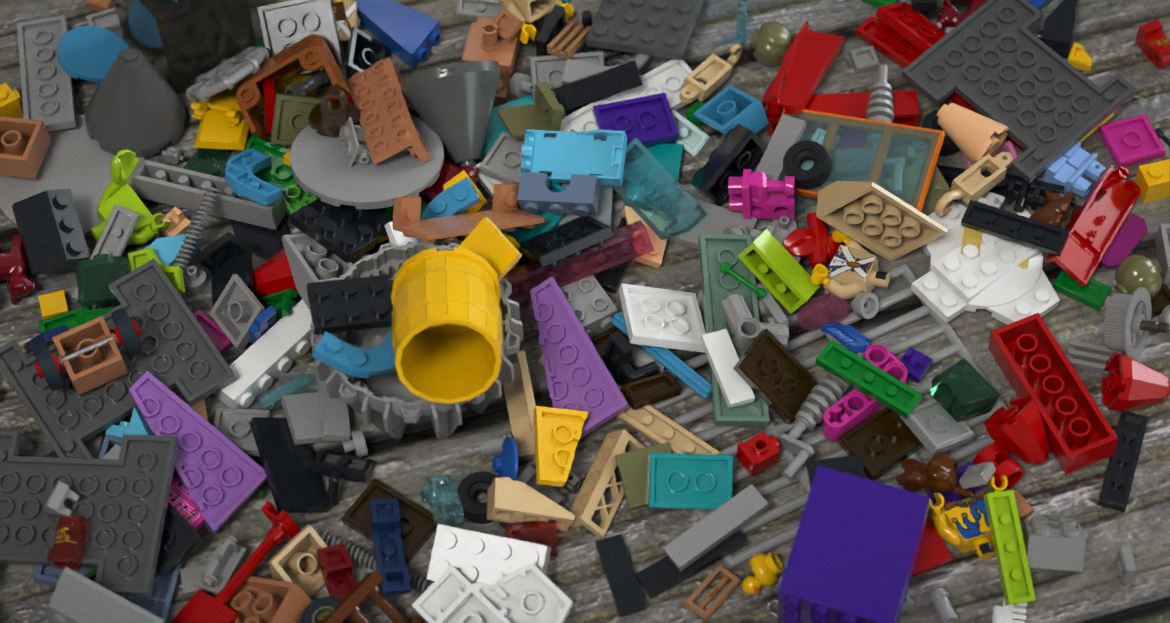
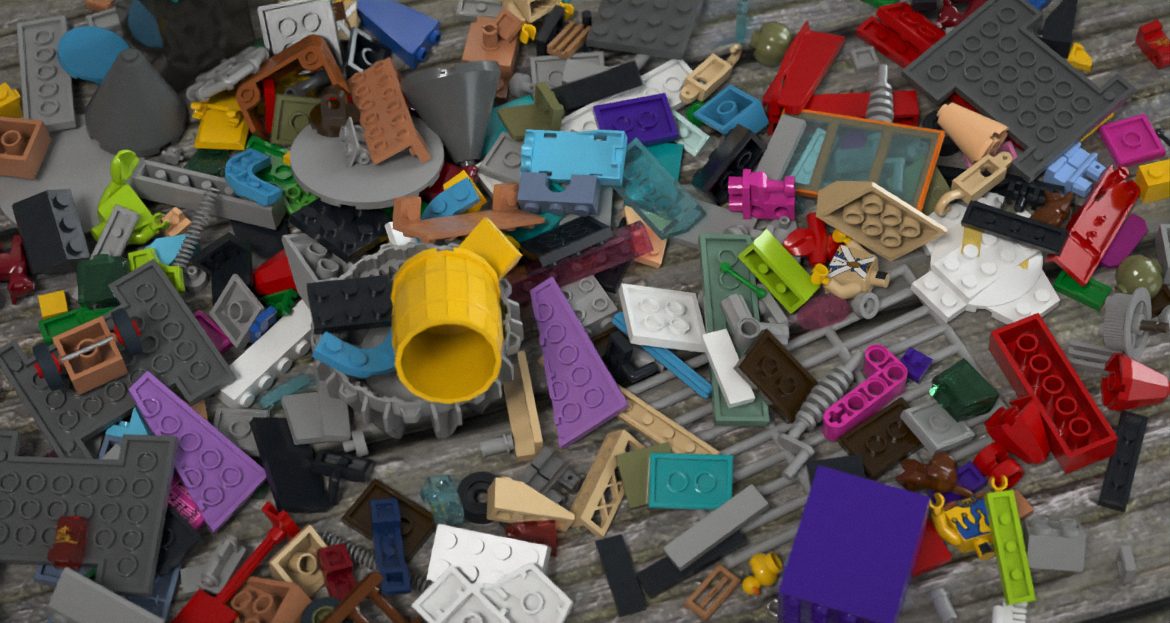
dark blue tile [24,325,68,354] -> none
light grey tile [42,481,79,518] -> none
blue dish [492,437,518,481] -> none
yellow wing [533,406,588,487] -> none
dark brown tile [621,371,681,410] -> none
red brick [736,431,781,477] -> none
black tyre [783,140,832,190] -> none
green plate [816,340,923,419] -> none
blue piece [821,322,870,353] -> none
light grey tile [959,461,996,489] -> none

